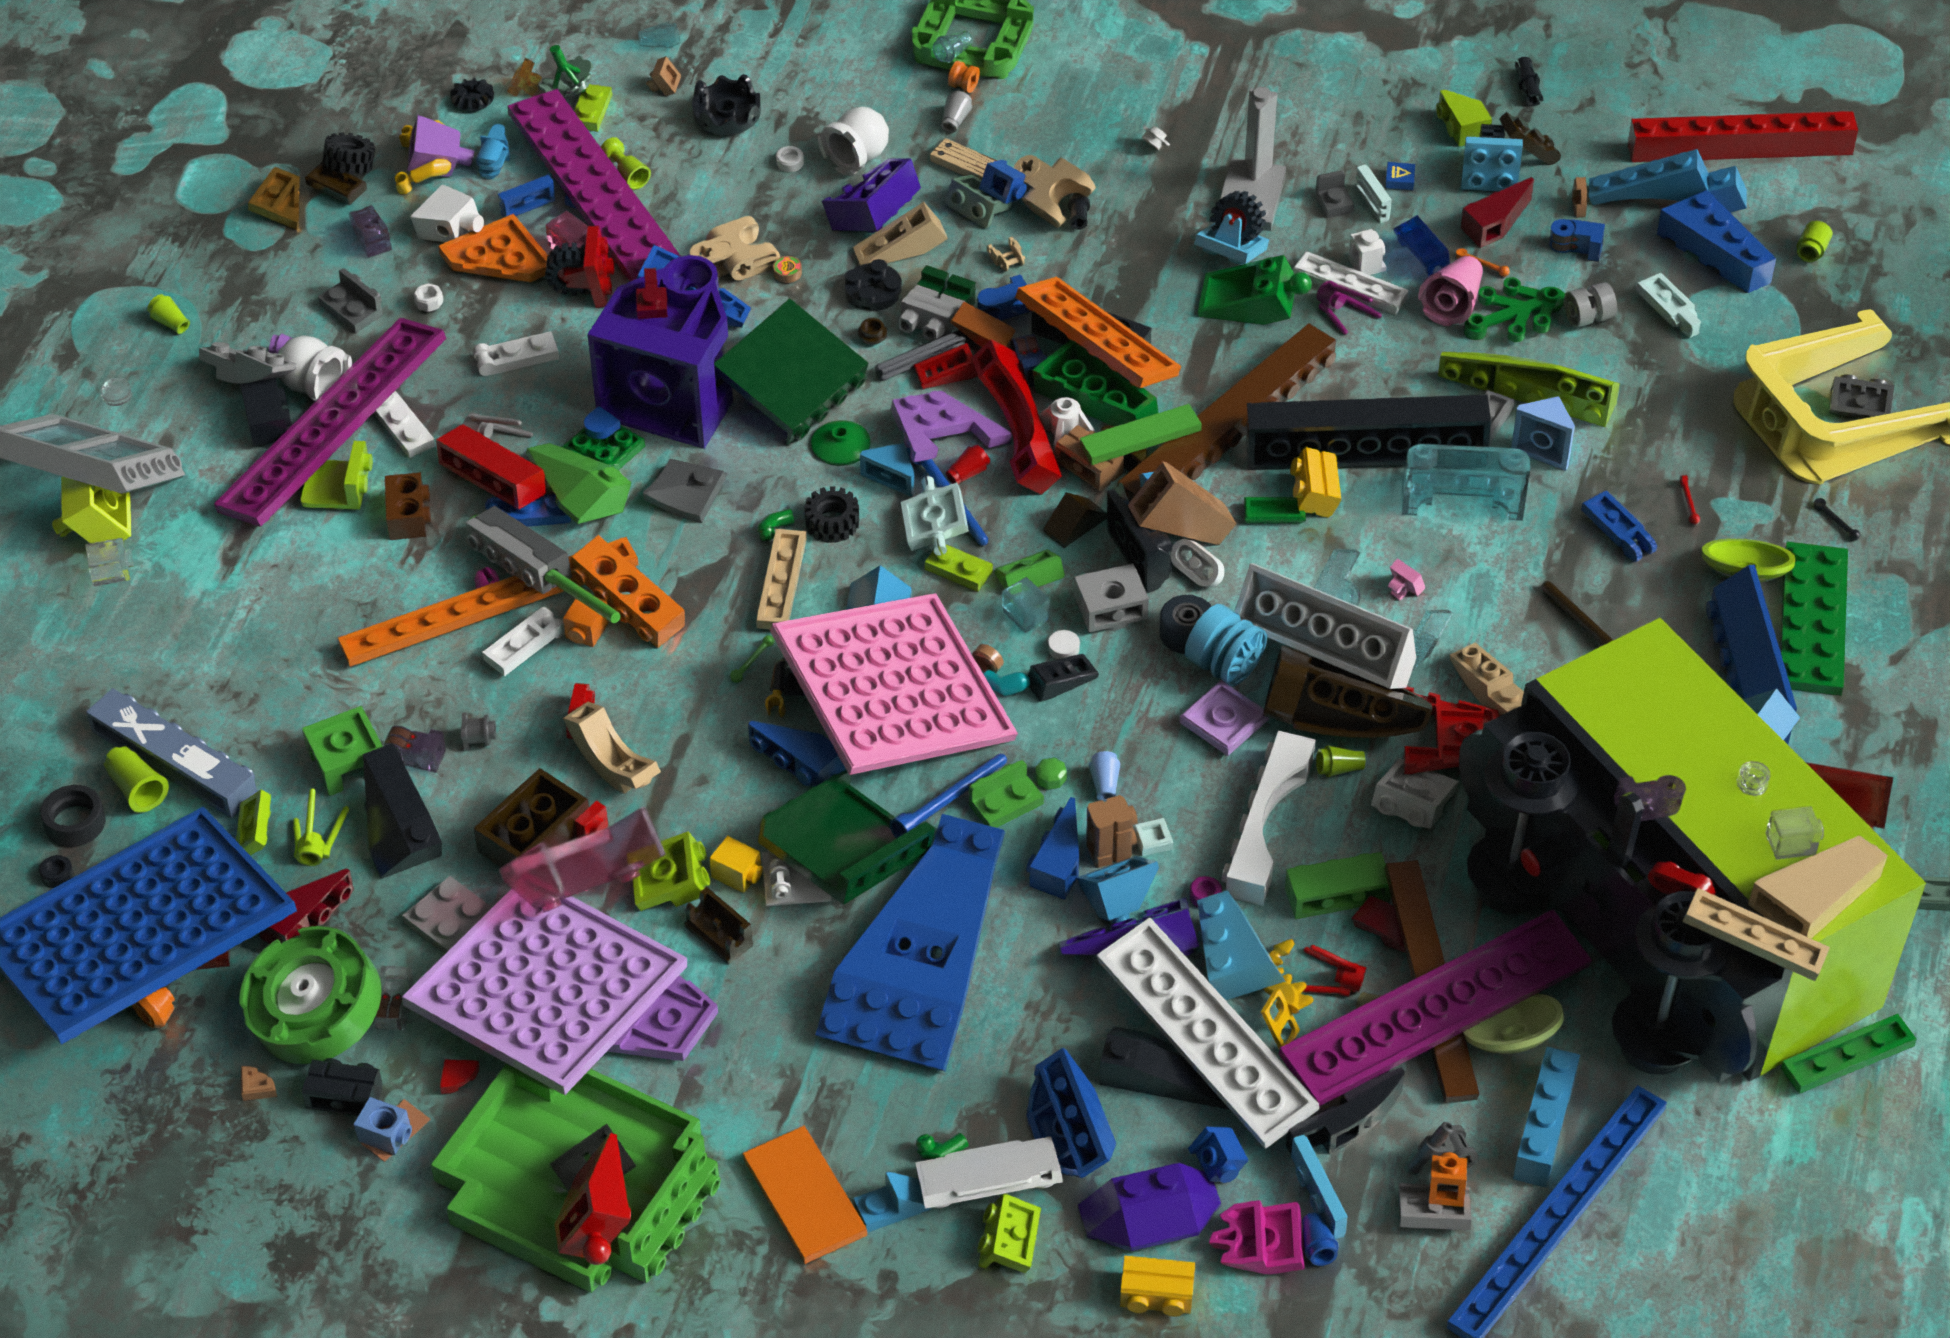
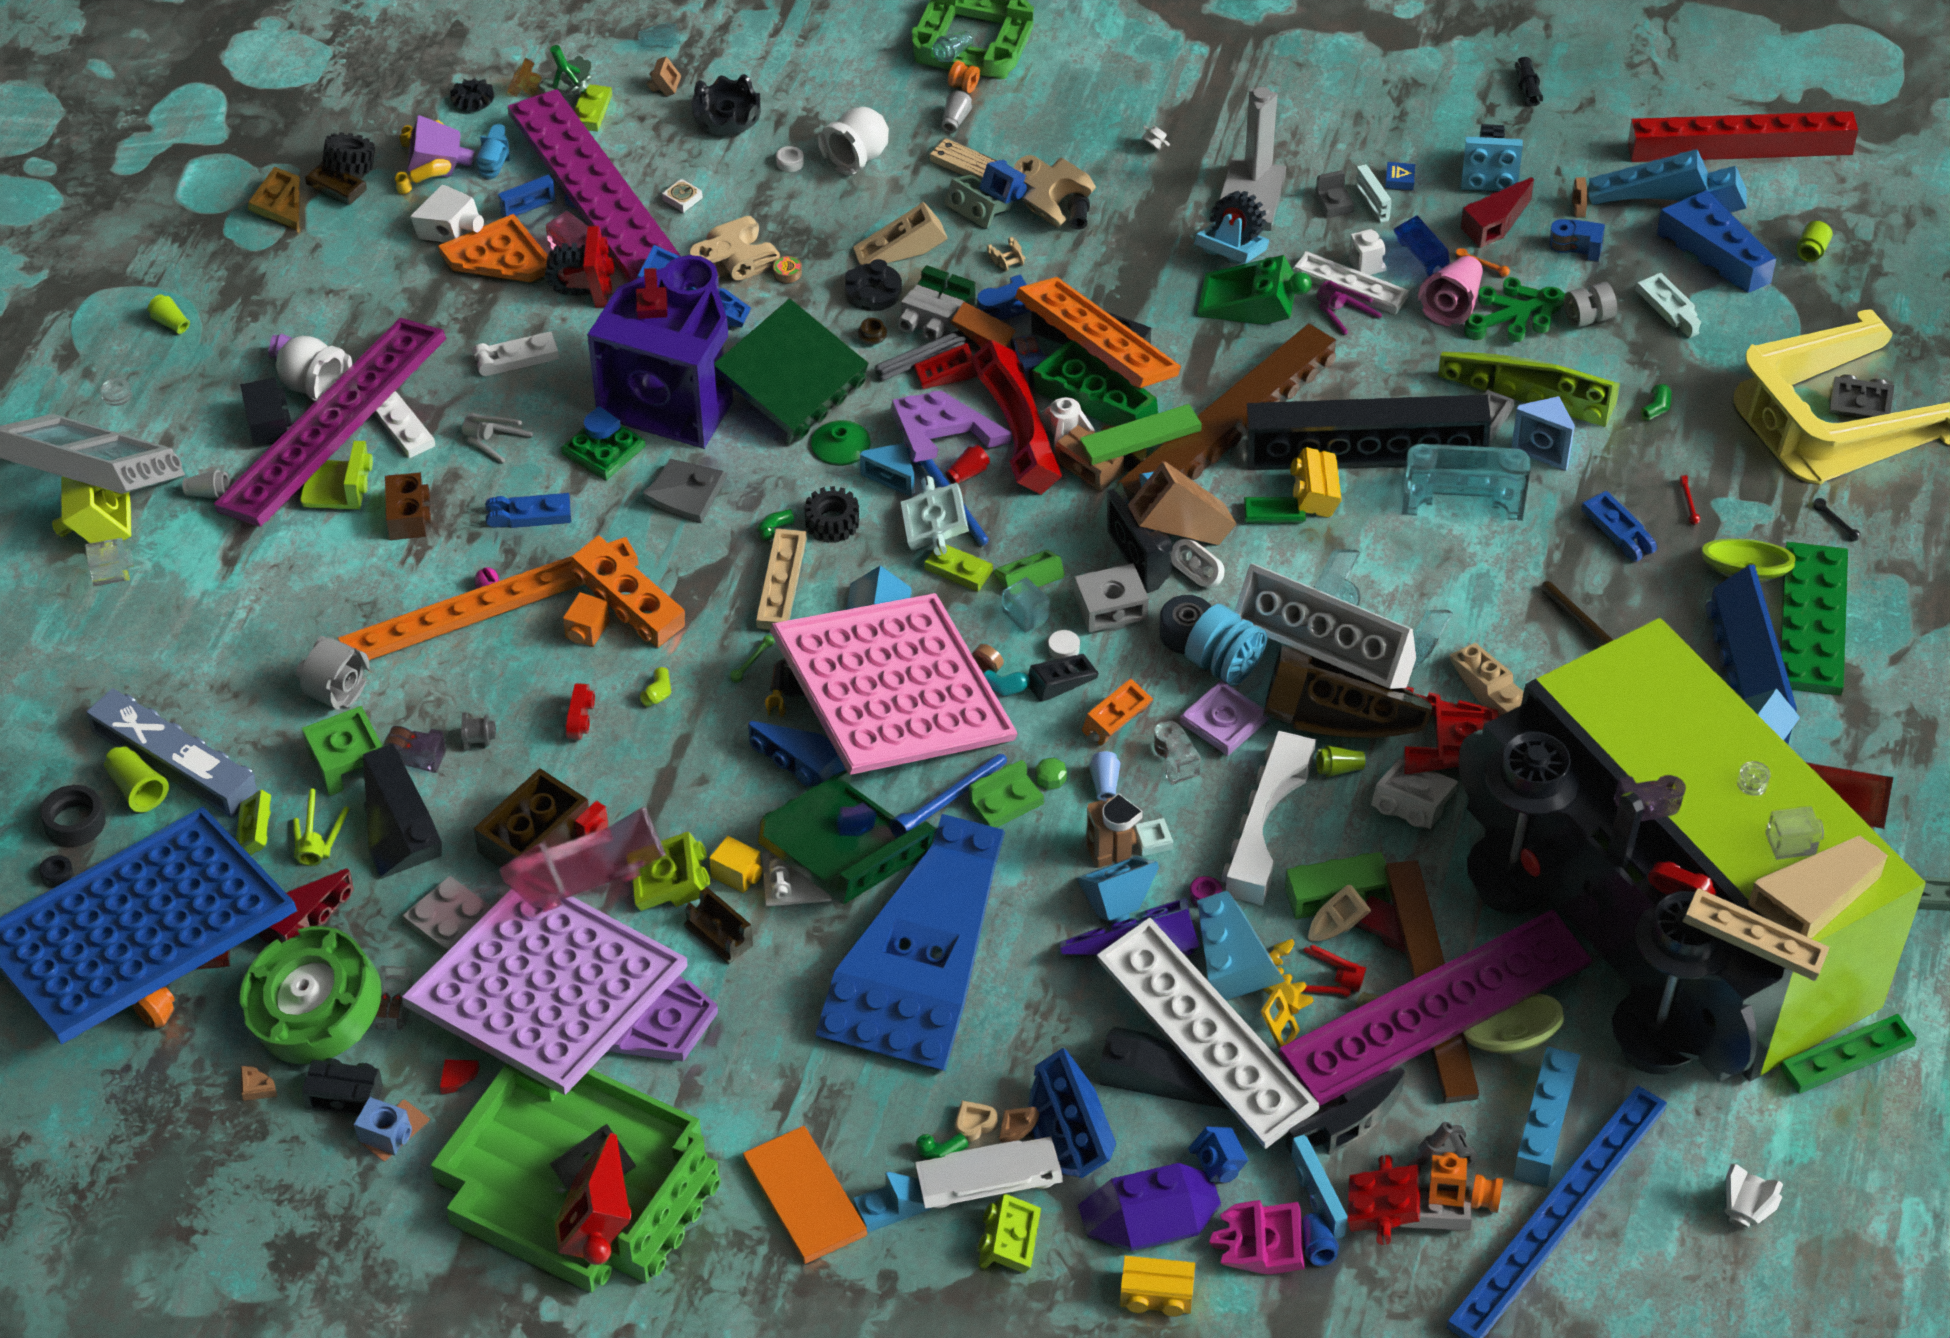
light grey slope [199,342,296,383] -> none
dark grey bracket [318,268,383,333] -> none
clear purple leg [349,205,392,258] -> none
white tile [413,283,443,312] -> none
red brick [436,424,546,510] -> none
piece [465,506,621,623] -> none
white plate [482,607,565,676] -> none
bright green wedge [526,443,631,524] -> none
tan arch [563,702,661,794] -> none
lime piece [601,137,651,190] -> none
dark purple wedge [822,158,921,233] -> none
blue slope [1026,797,1079,900] -> none
dark brown slope [1043,492,1107,548] -> none
bright pink tile [1388,558,1425,600] -> none
lime slope [1436,90,1492,147] -> none
dark brown hinge [1499,112,1561,165] -> none
none -> light grey cone [183,469,230,499]
none -> light grey brick [296,636,370,710]
none -> lime arm [640,667,671,707]
none -> tile [662,179,703,213]
none -> clear blue piece [837,802,877,836]
none -> tan tile [955,1100,997,1142]
none -> medium nougat tile [999,1107,1040,1143]
none -> orange hinge [1082,678,1153,746]
none -> black tile [1103,793,1143,831]
none -> clear leg [1154,720,1201,785]
none -> tan plate [1308,885,1371,941]
none -> red plate [1347,1154,1420,1245]
none -> orange wheel [1471,1174,1503,1213]
none -> green arm [1641,384,1672,421]
none -> white brick [1725,1164,1783,1229]

